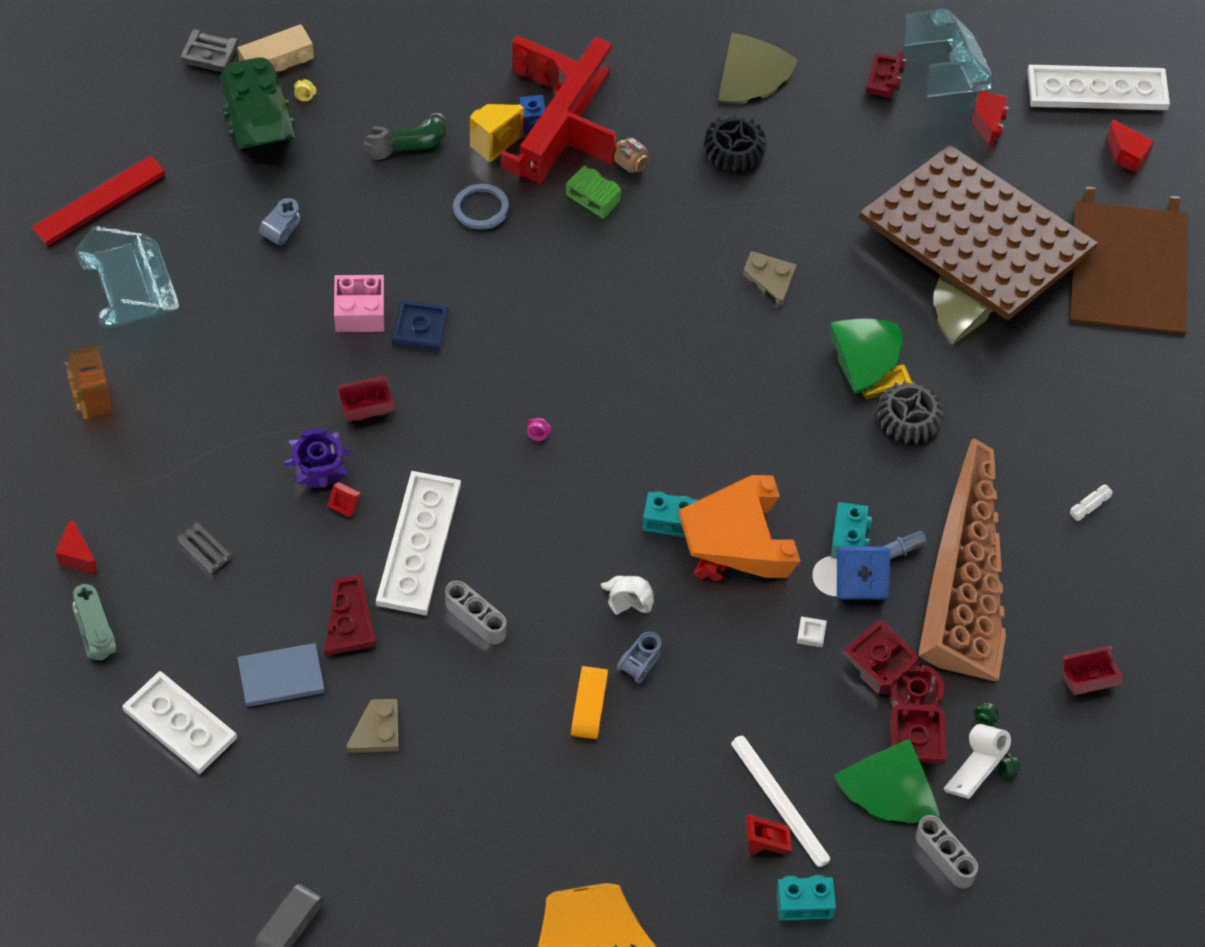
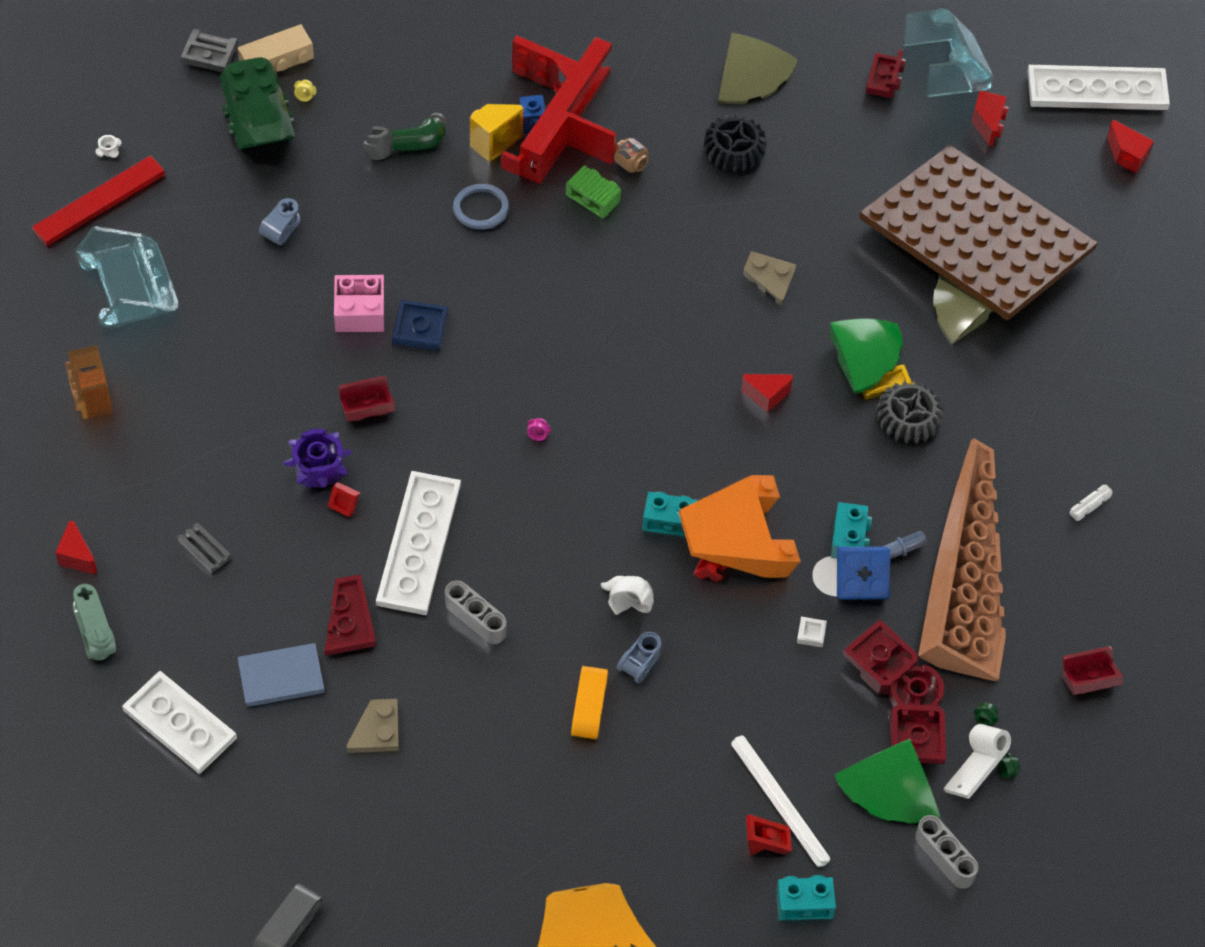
reddish brown flag [1070,186,1188,334] -> none
none -> white plate [96,135,121,158]
none -> red slope [741,374,793,412]

